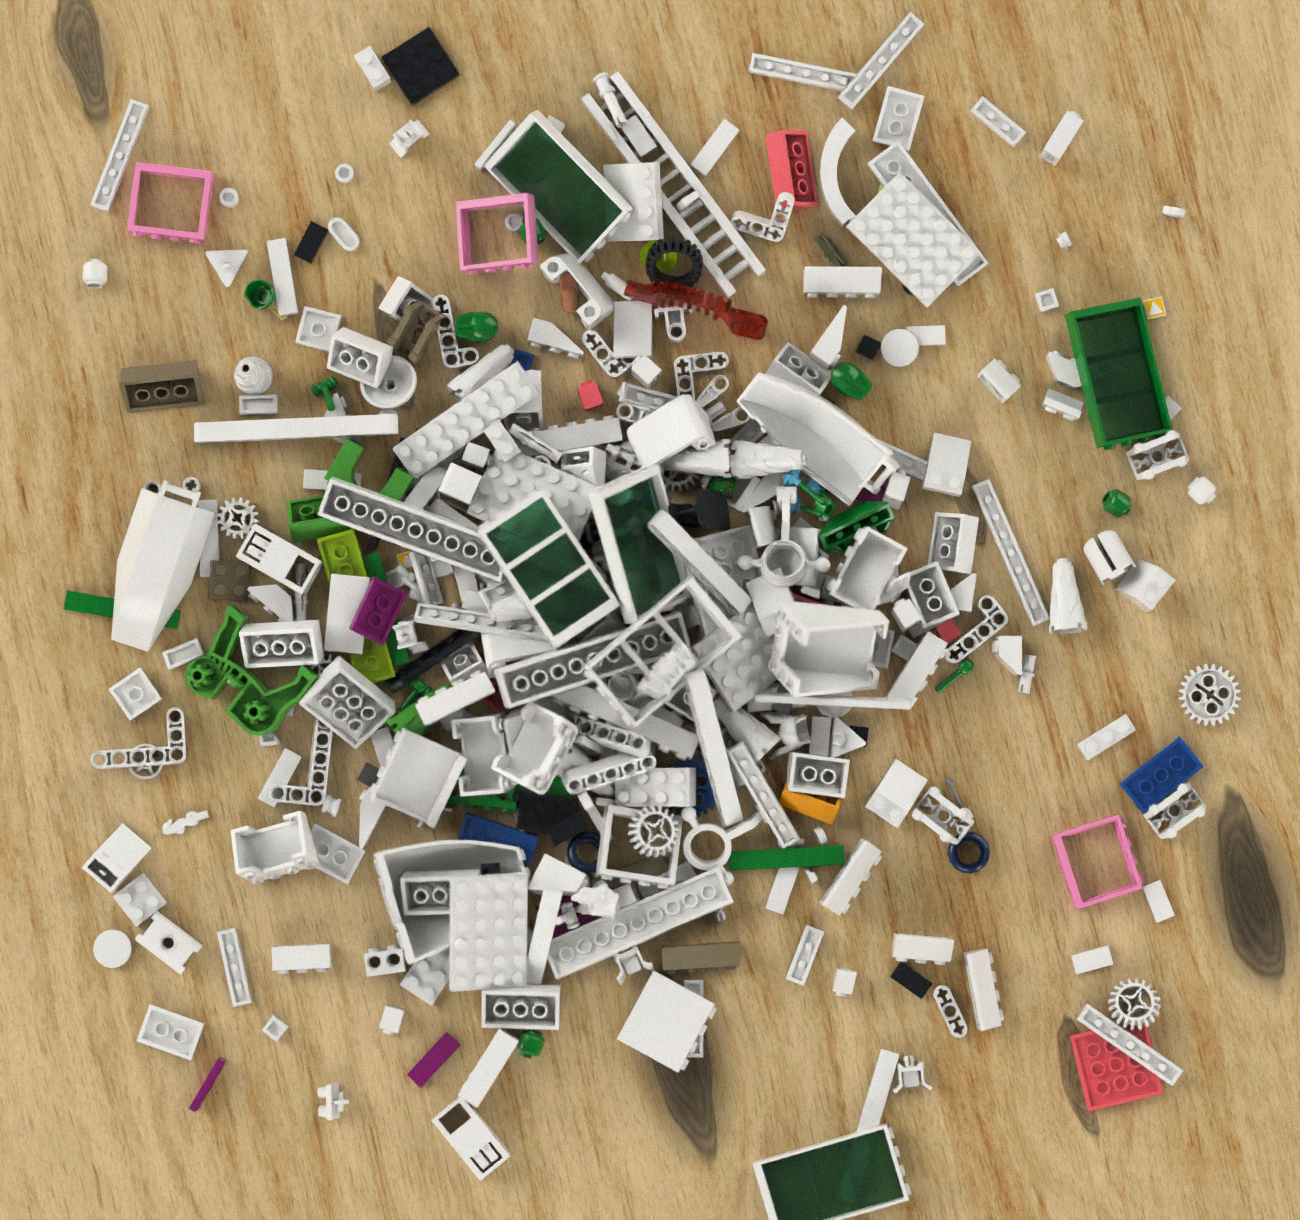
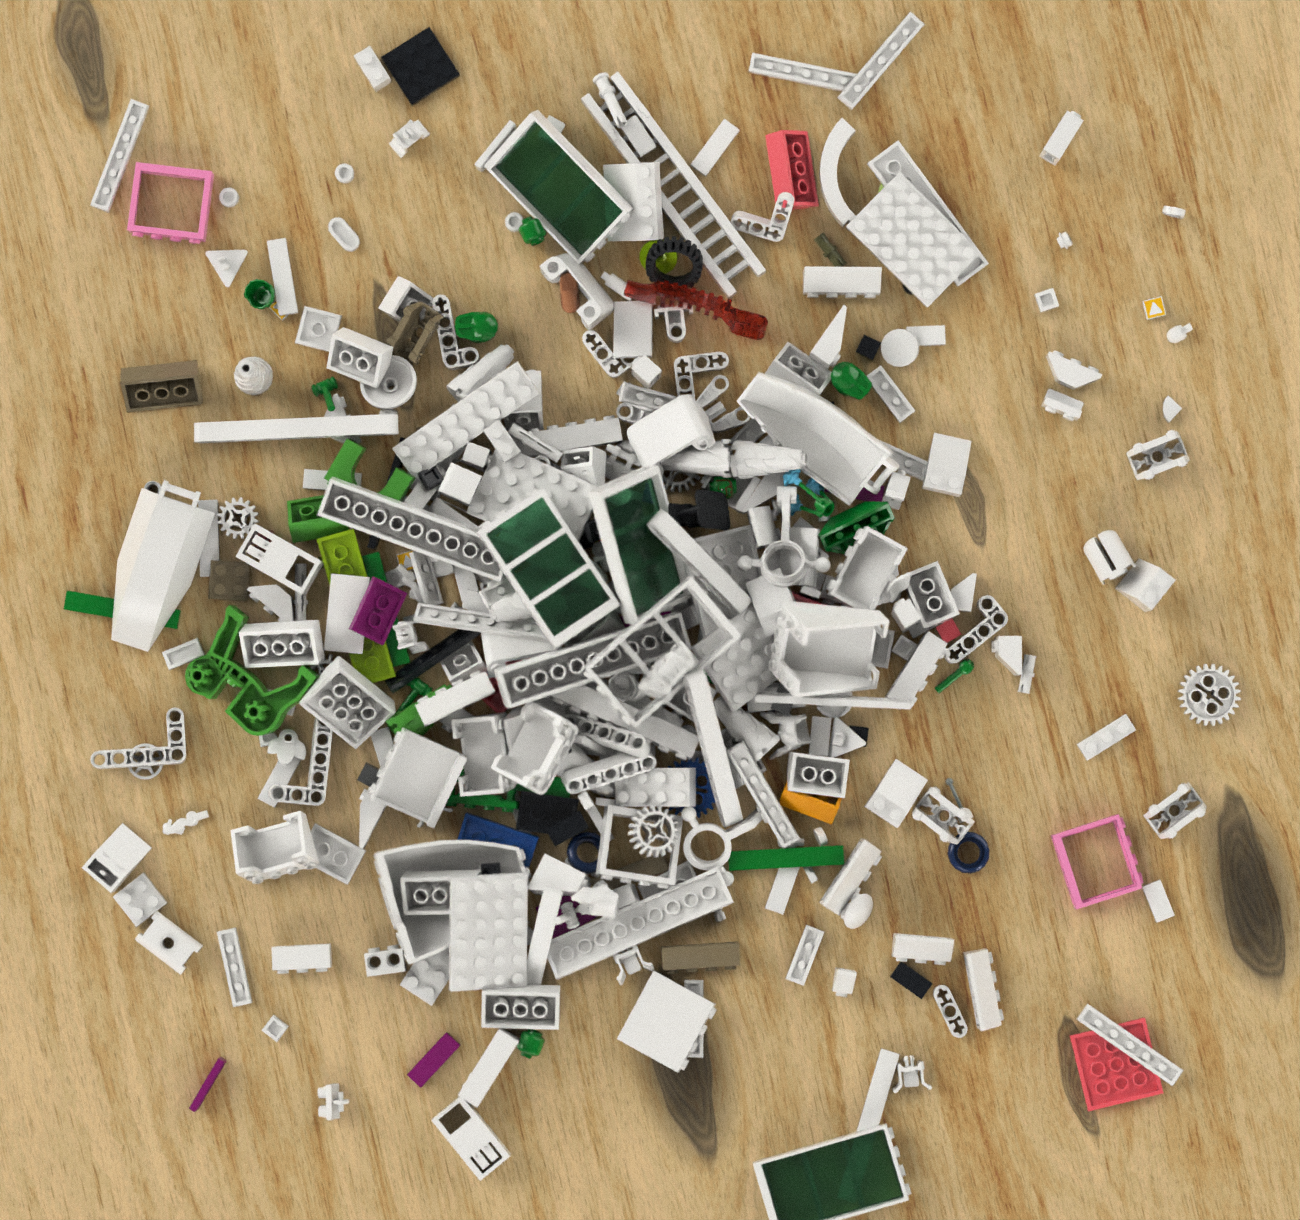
white head [82,259,108,289] -> none
white tile [93,929,132,968] -> none
white plate [109,667,162,721] -> none
white plate [137,1004,205,1060] -> none
white bush [182,477,201,493] -> none
white tile [239,394,278,415] -> none
black tile [294,221,329,264] -> none
white wheel [321,795,342,817] -> none
white brick [379,1004,405,1035] -> none
bright pink window [456,193,538,275] -> none
blue tile [511,349,534,371] -> none
white slope [527,318,584,359] -> none
coral brick [578,380,603,411] -> none
white tile [676,191,700,212] -> none
white plate [872,86,924,152] -> none
white slope [928,512,979,574] -> none
white tile [970,96,1026,148] -> none
white tile [971,479,1050,627] -> none
white slope [976,358,1021,404] -> none
white cone [1049,558,1088,634] -> none
clear green window [1064,297,1173,451] -> none
white tile [1070,945,1113,974] -> none
green head [1102,489,1132,517] -> none
white gear [1108,978,1161,1030] -> none
blue plate [1119,736,1204,814] -> none
white head [1187,476,1216,505] -> none
none -> white plate [268,729,306,767]
none -> black tile [418,466,444,491]
none -> white dish [841,892,873,929]
none -> white plate [867,365,915,423]
none -> white cylinder [1167,323,1193,343]

